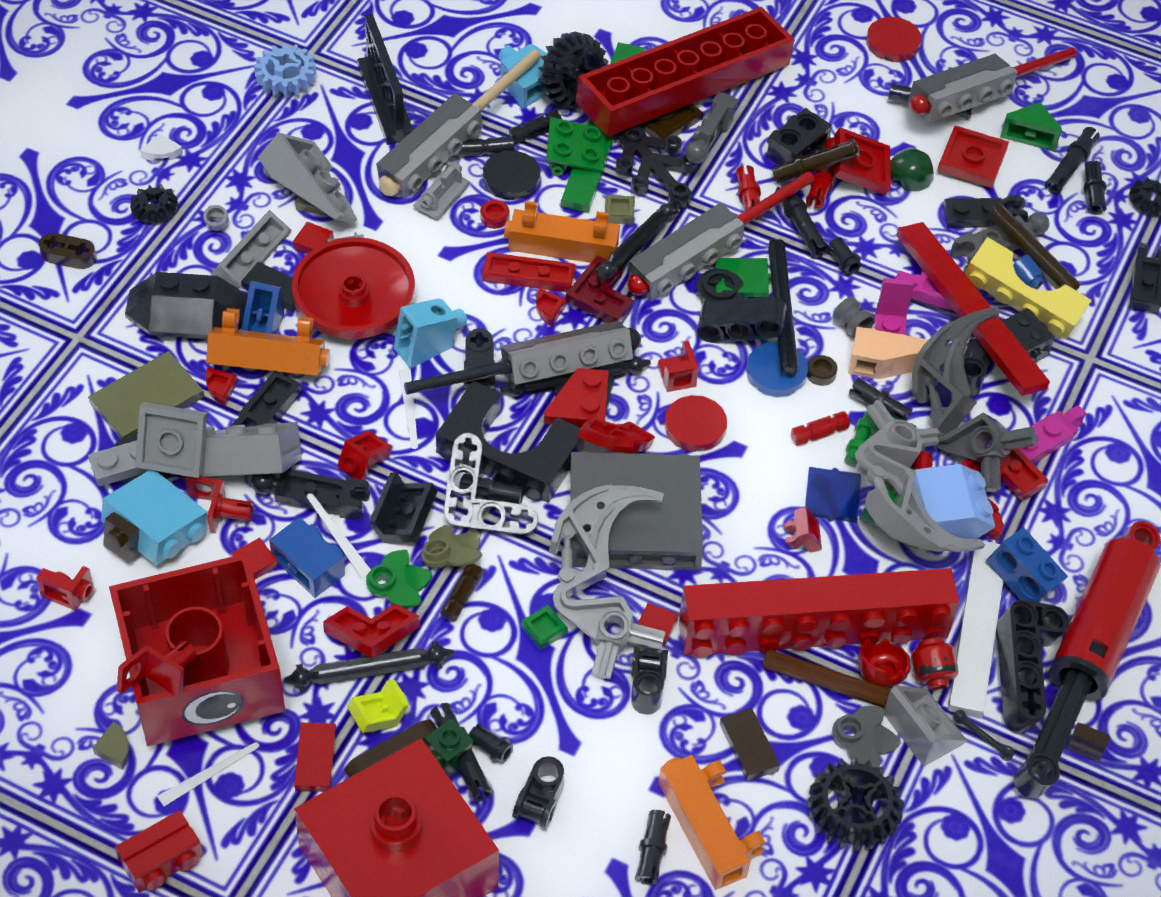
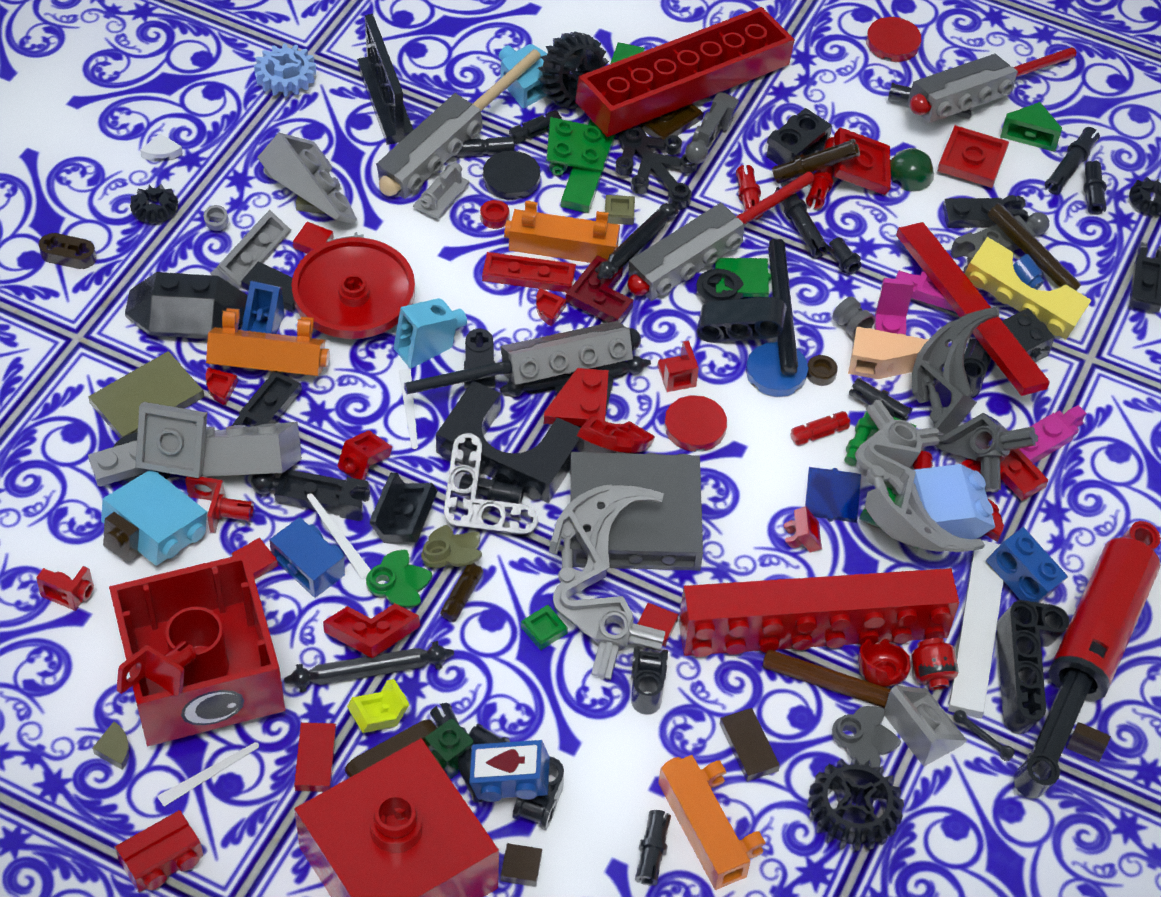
none -> brick [470,740,550,802]
none -> dark brown tile [501,843,542,887]

